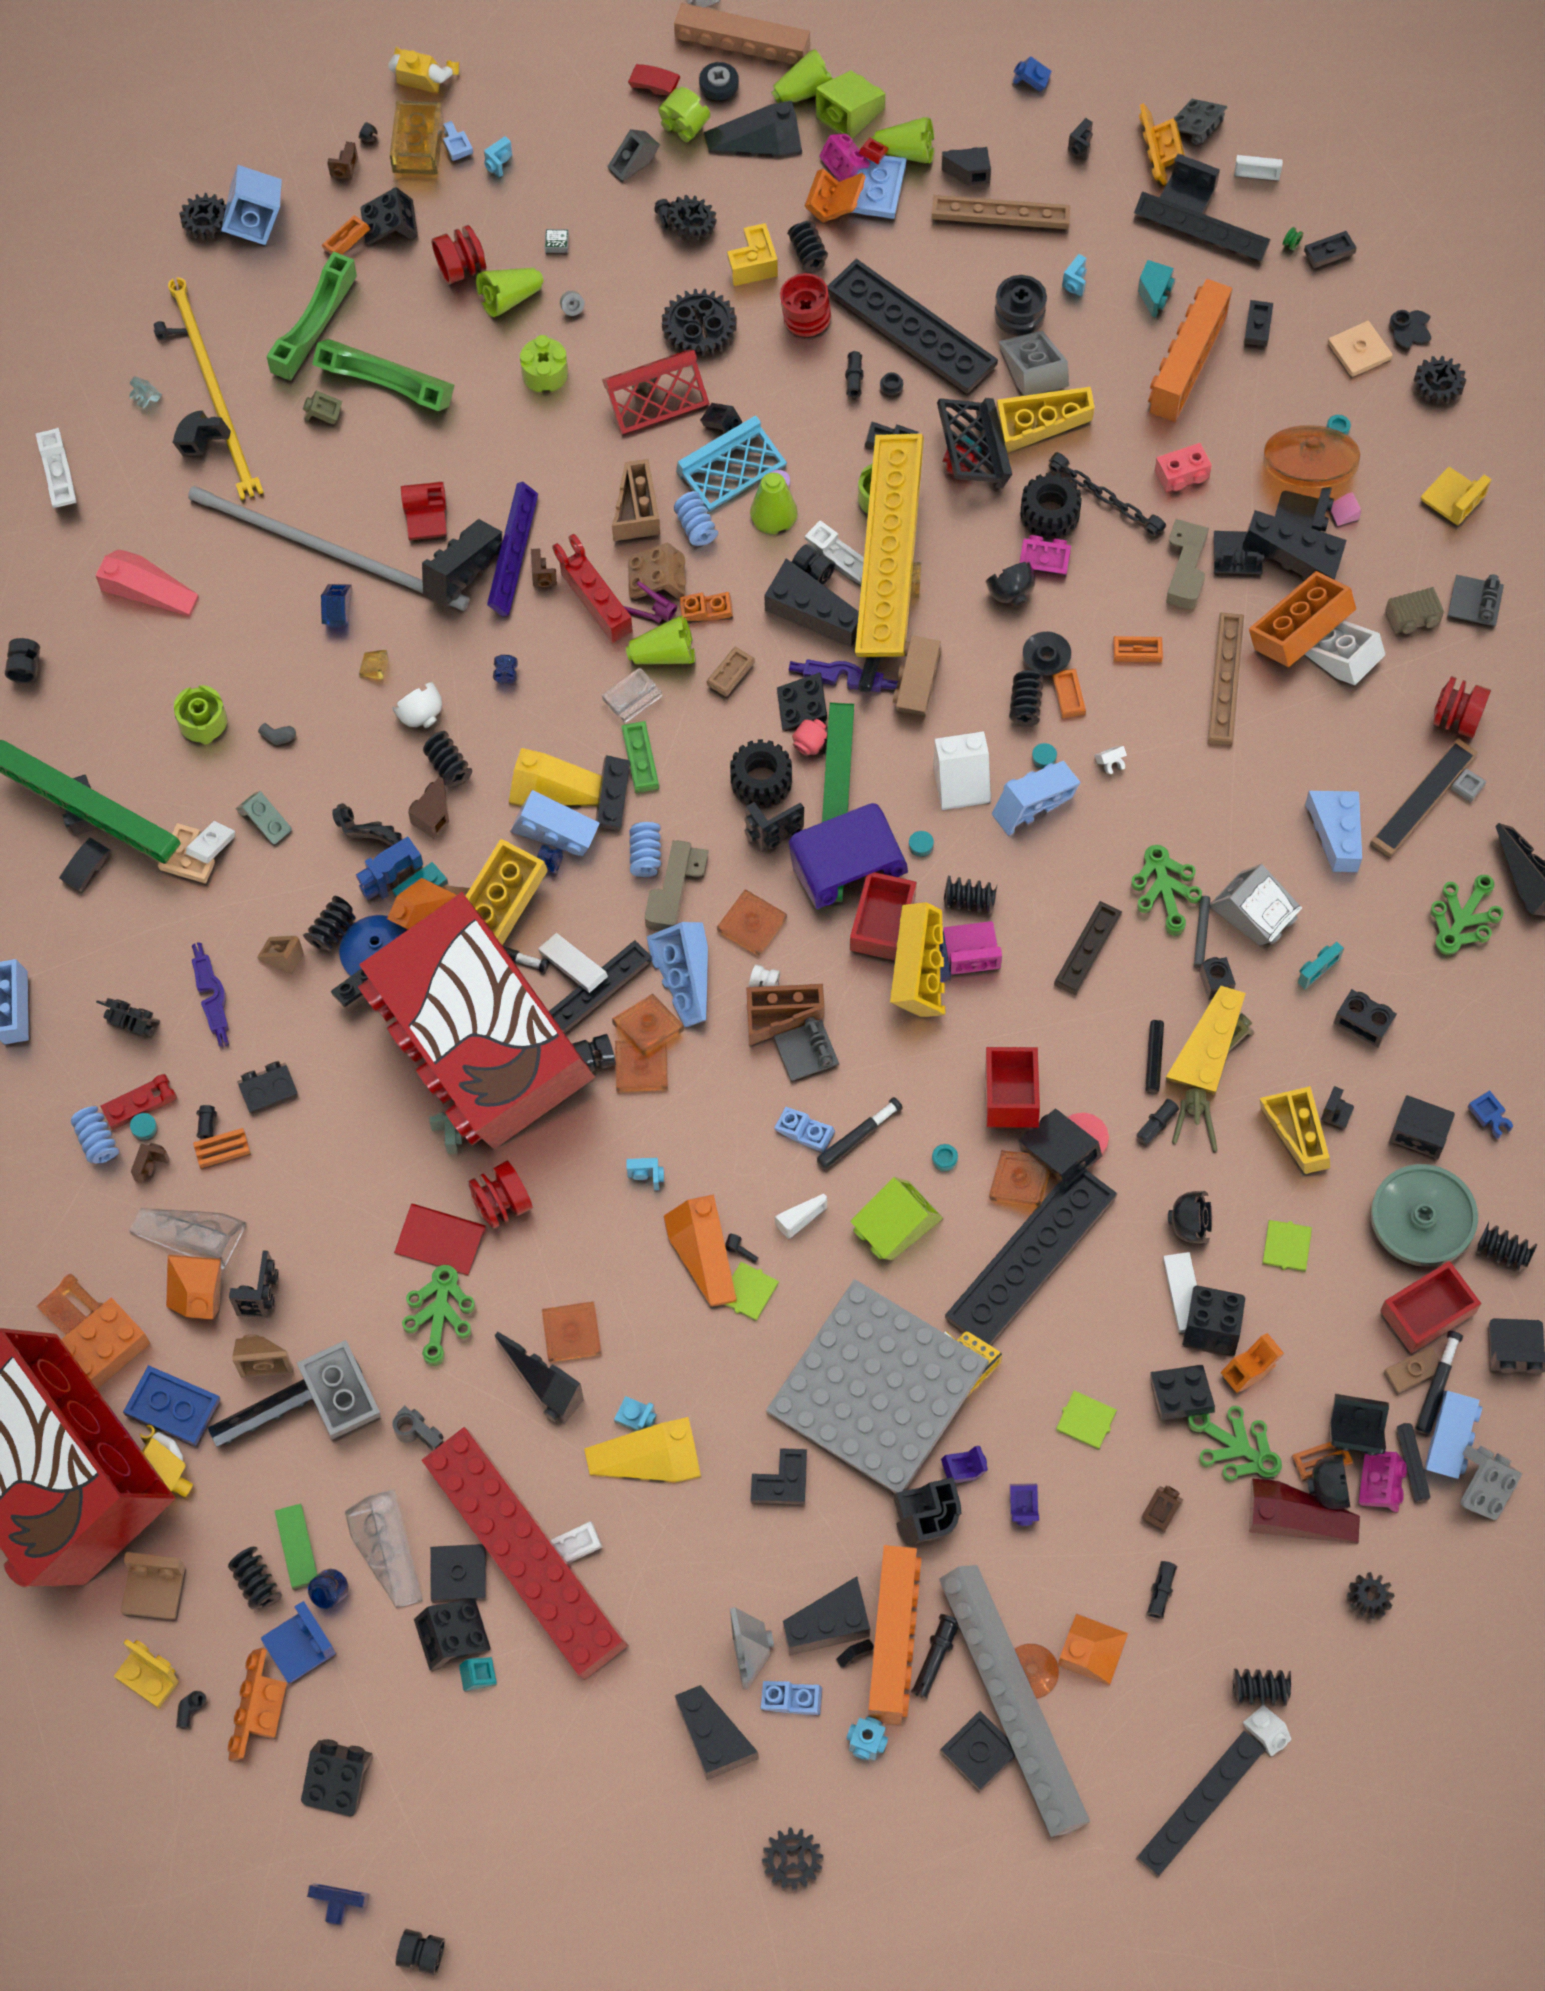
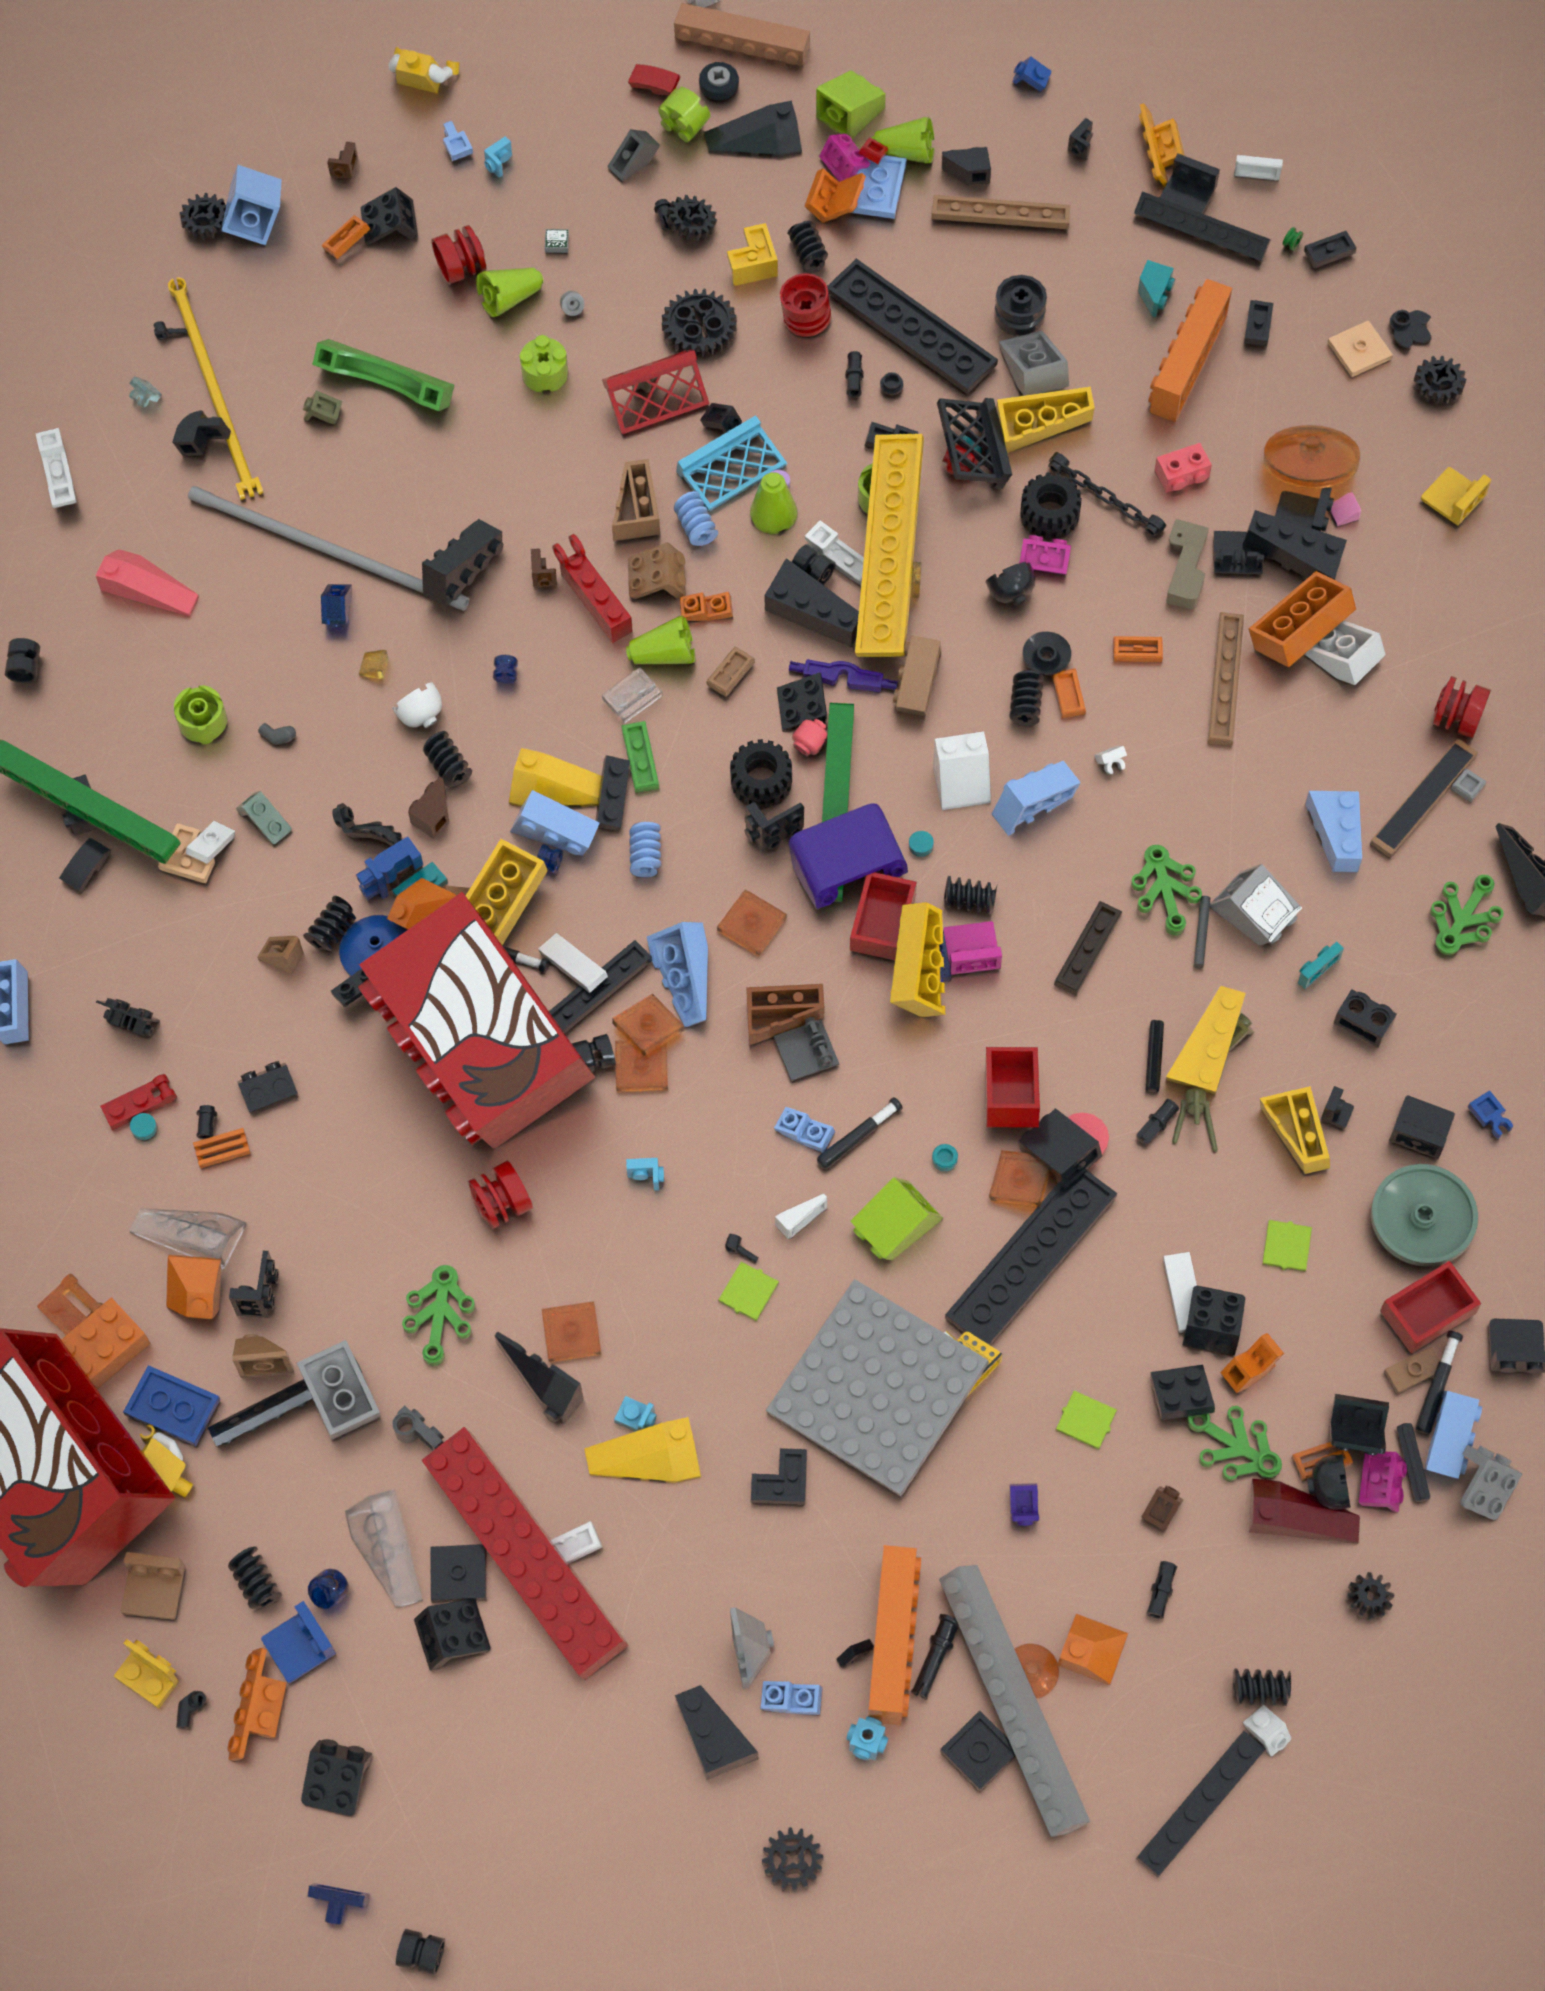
light blue piece [70,1106,119,1164] -> none
reddish brown bracket [131,1143,169,1183] -> none
dark purple piece [192,942,229,1047] -> none
bright green arch [266,251,357,381] -> none
bright green tile [274,1503,320,1590] -> none
black hinge [359,122,378,142] -> none
clear yellow brick [390,101,444,175] -> none
red piece [394,1203,486,1275] -> none
red piece [401,481,447,540] -> none
sand green bracket [429,1113,463,1154] -> none
teal slope [459,1657,497,1691] -> none
dark purple tile [487,481,538,617] -> none
magenta plant [624,581,678,624] -> none
dark tan piece [644,840,709,931] -> none
orange wedge [664,1194,737,1307] -> none
white wheel [749,964,781,987] -> none
lime cone [771,49,833,103] -> none
black wedge [783,1576,870,1656] -> none
black axle [858,657,881,693] -> none
black brick [893,1477,962,1545] -> none
dark purple bracket [941,1446,988,1483] -> none
teal tile [1032,743,1057,769] -> none
medium azure bracket [1062,254,1087,297] -> none
black cylinder [1168,1191,1212,1244] -> none
dark grey hinge [1174,99,1228,145] -> none
black brick [1200,957,1236,1000] -> none
teal tile [1326,415,1351,439] -> none
dark tan brick [1385,587,1444,634] -> none
dark grey hinge [1448,574,1504,626] -> none
black piece [1477,1222,1538,1272] -> none

